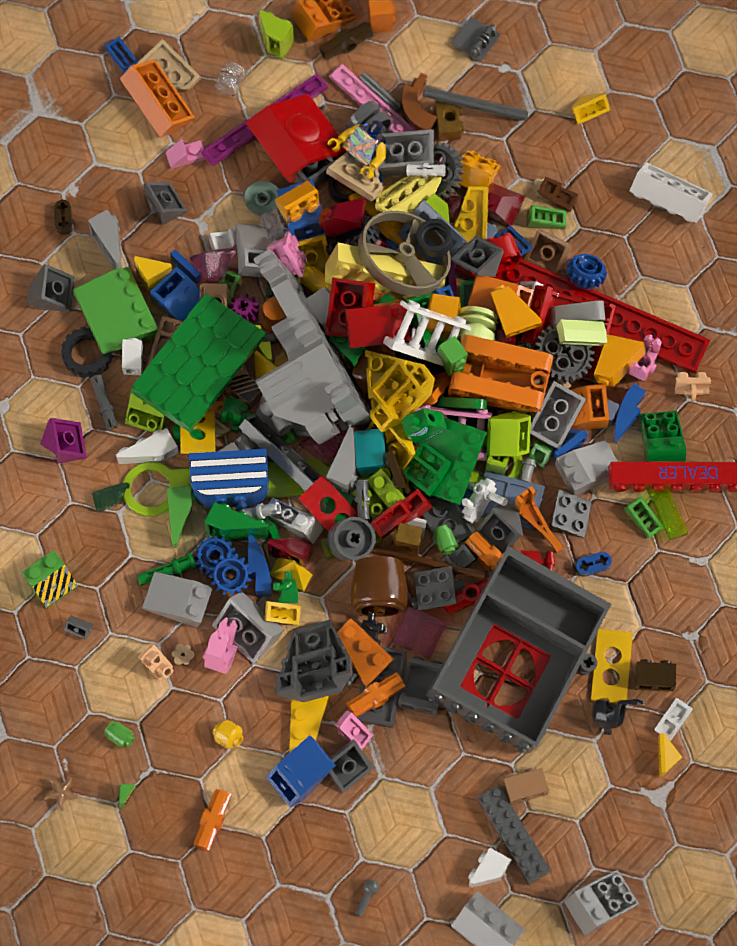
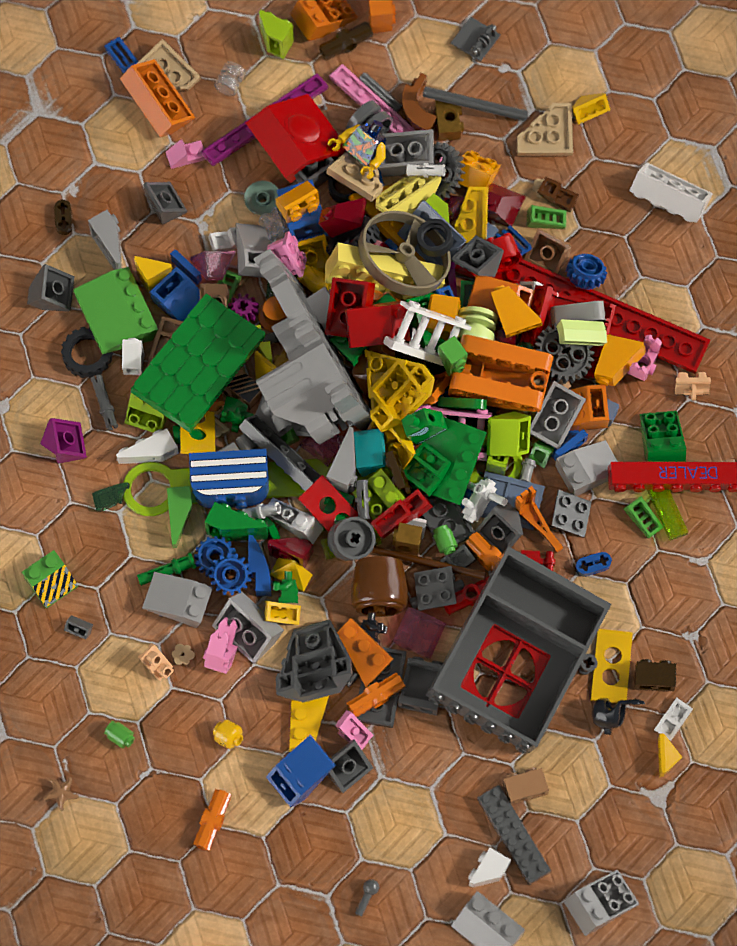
bright green slope [119,784,136,808] -> none
blue slope [613,383,646,444] -> none
none -> tan plate [517,103,573,156]

